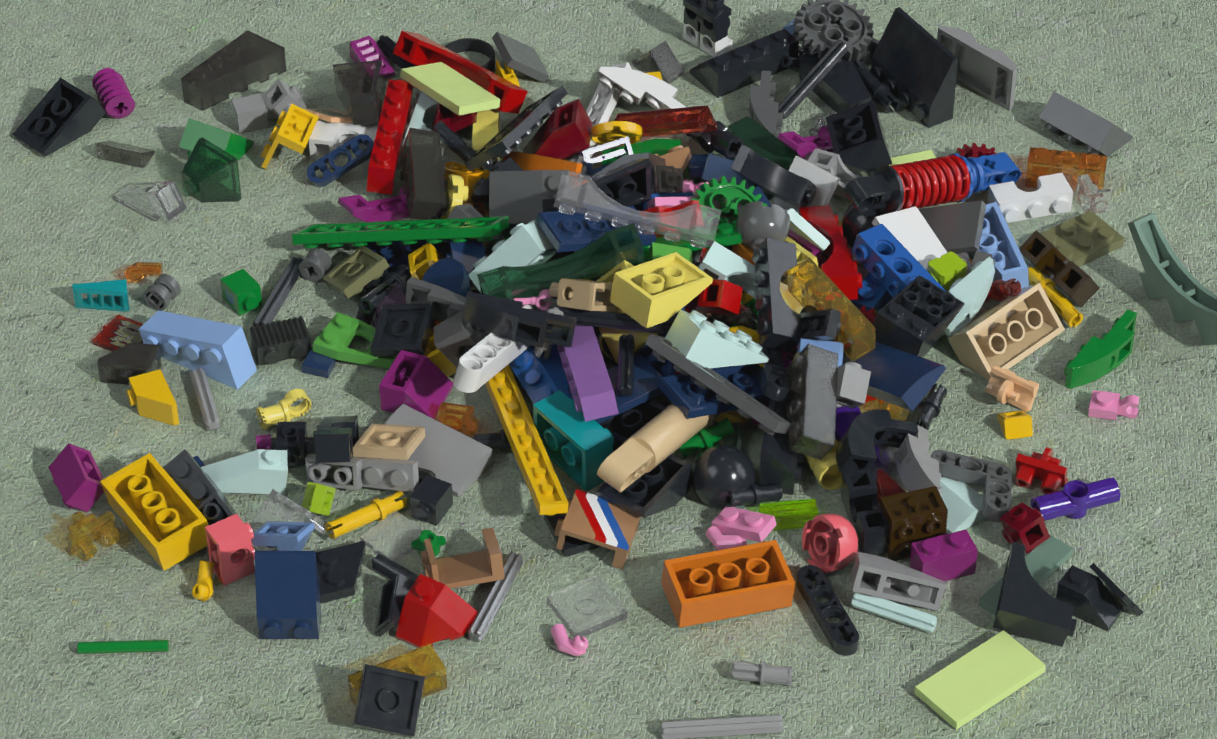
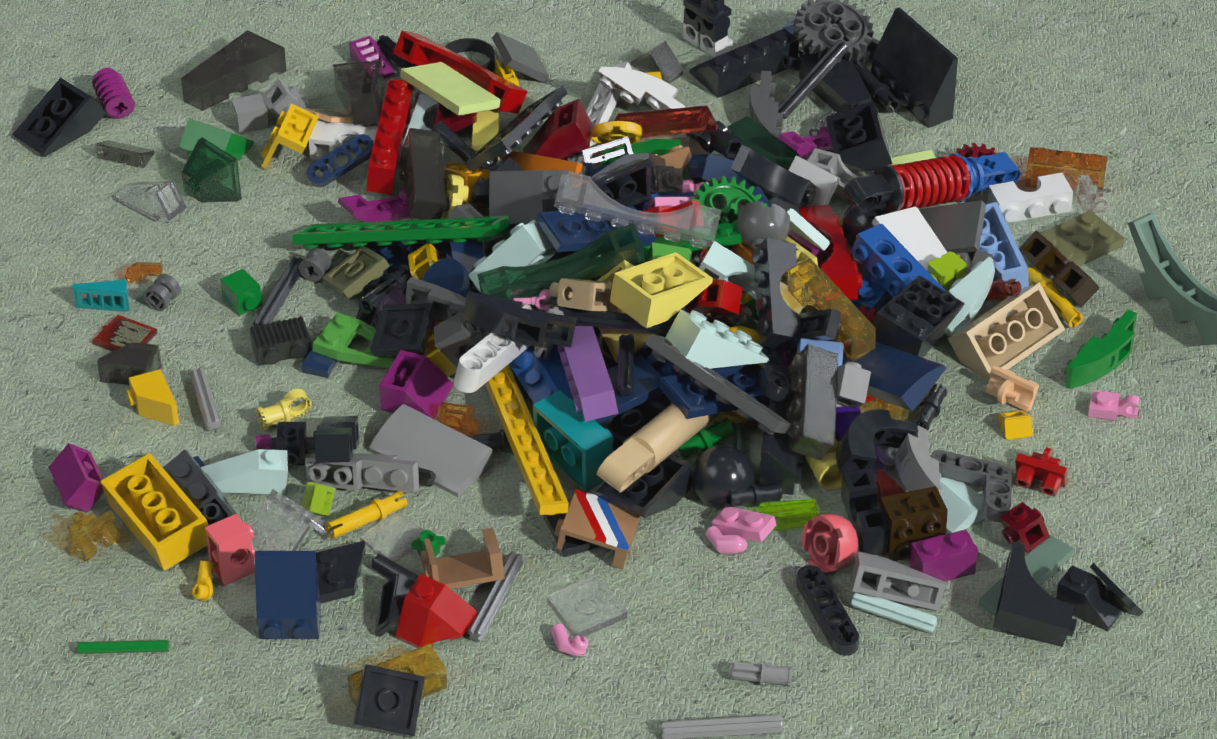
light blue wedge [139,310,257,390] -> none
medium blue slope [252,521,315,551] -> none
tan tile [353,424,425,460] -> none
black brick [410,475,453,526] -> none
orange brick [661,540,795,628] -> none
yellowish green tile [914,630,1046,730] -> none
light grey slope [937,26,1017,111] -> none
dark purple piece [1031,477,1121,521] -> none
dark grey slope [1039,92,1133,157] -> none

